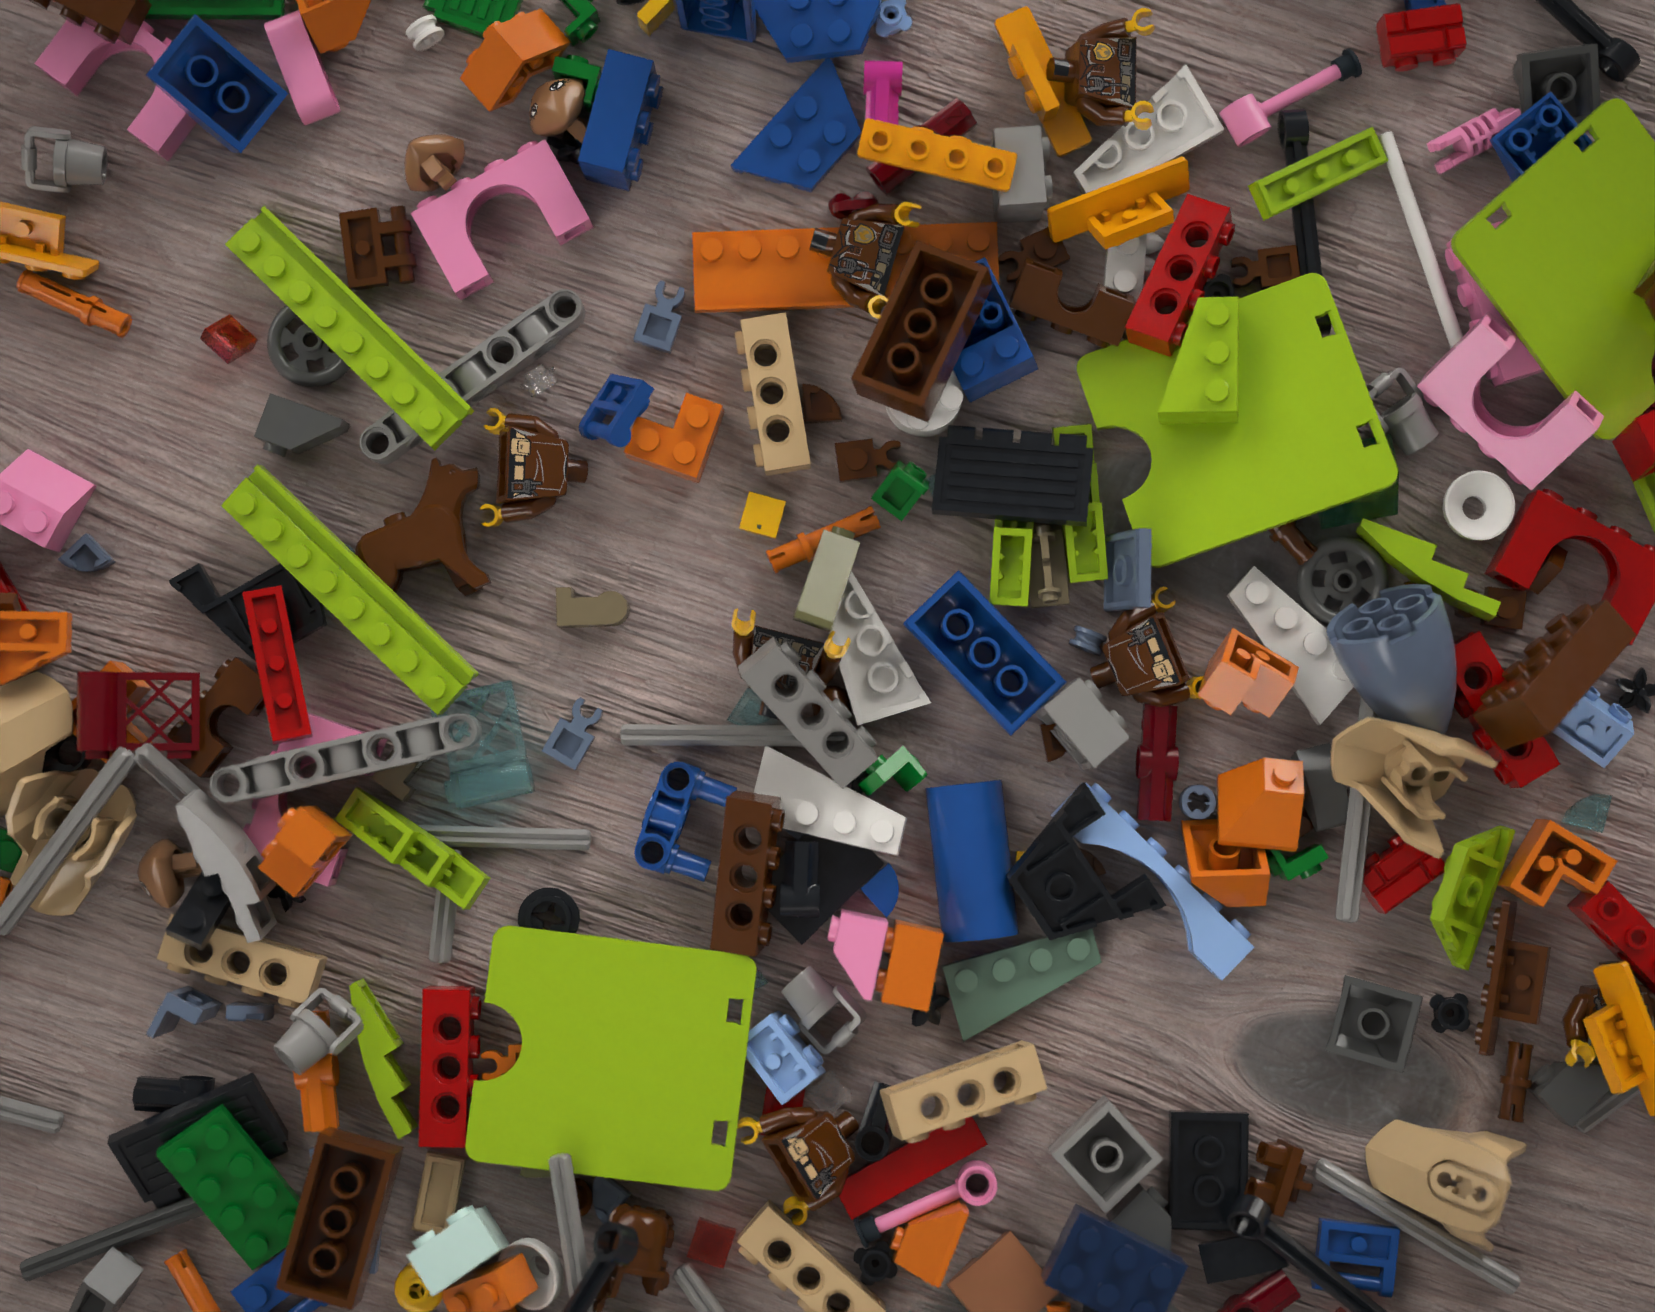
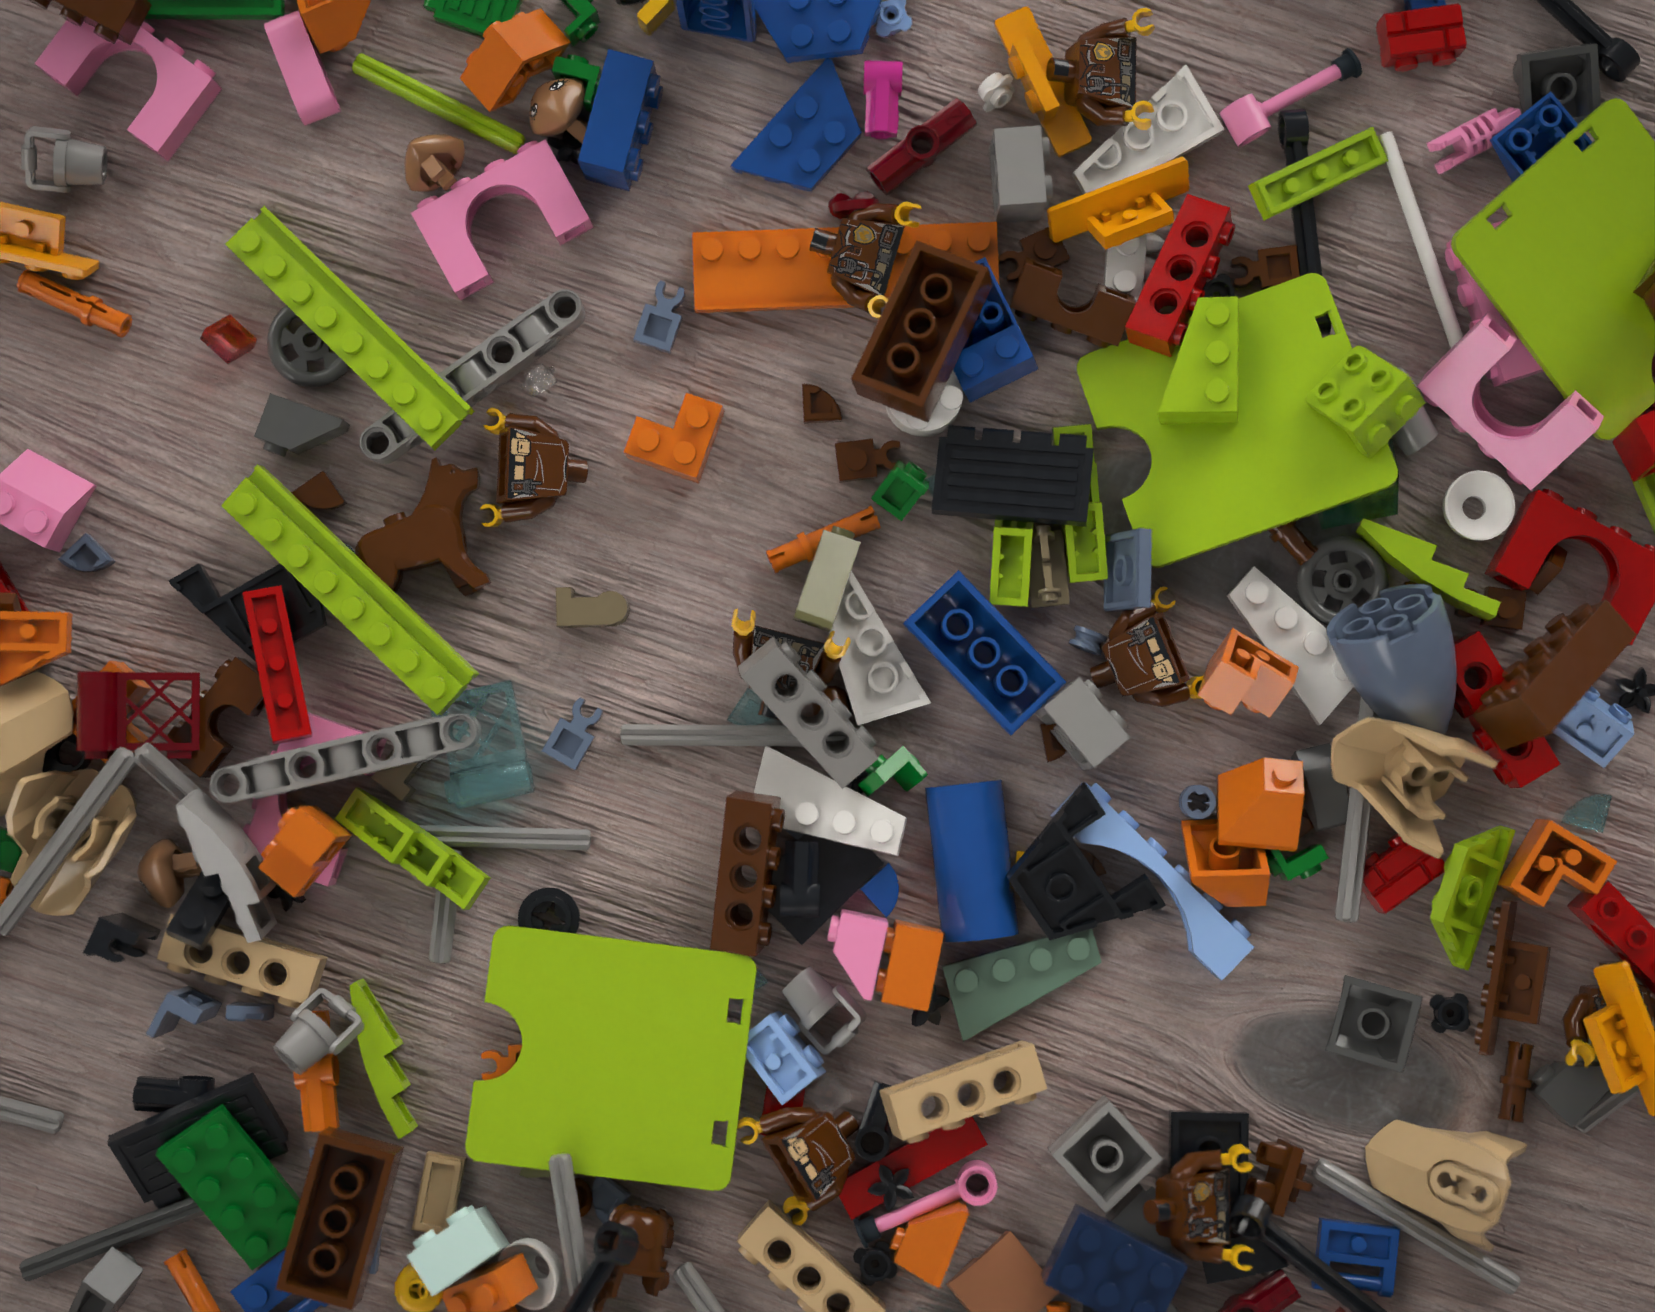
blue slope [146,14,289,153] -> none
reddish brown plate [339,206,417,291] -> none
white bush [406,15,445,51] -> none
red brick [419,986,482,1148] -> none
blue plate [579,374,654,447] -> none
blue piece [634,762,737,882] -> none
clear red plate [687,1217,736,1269] -> none
tan brick [735,312,811,476] -> none
yellow tile [739,491,786,539] -> none
light orange bracket [857,118,1017,192] -> none
dark red piece [1135,704,1179,822] -> none
none -> black hinge [83,913,161,963]
none -> reddish brown tile [292,471,347,509]
none -> lime axle [352,53,526,154]
none -> black plant [867,1164,914,1212]
none -> white plate [978,72,1015,112]
none -> reddish brown torso [1143,1144,1254,1271]
none -> lime bracket [1306,346,1426,459]

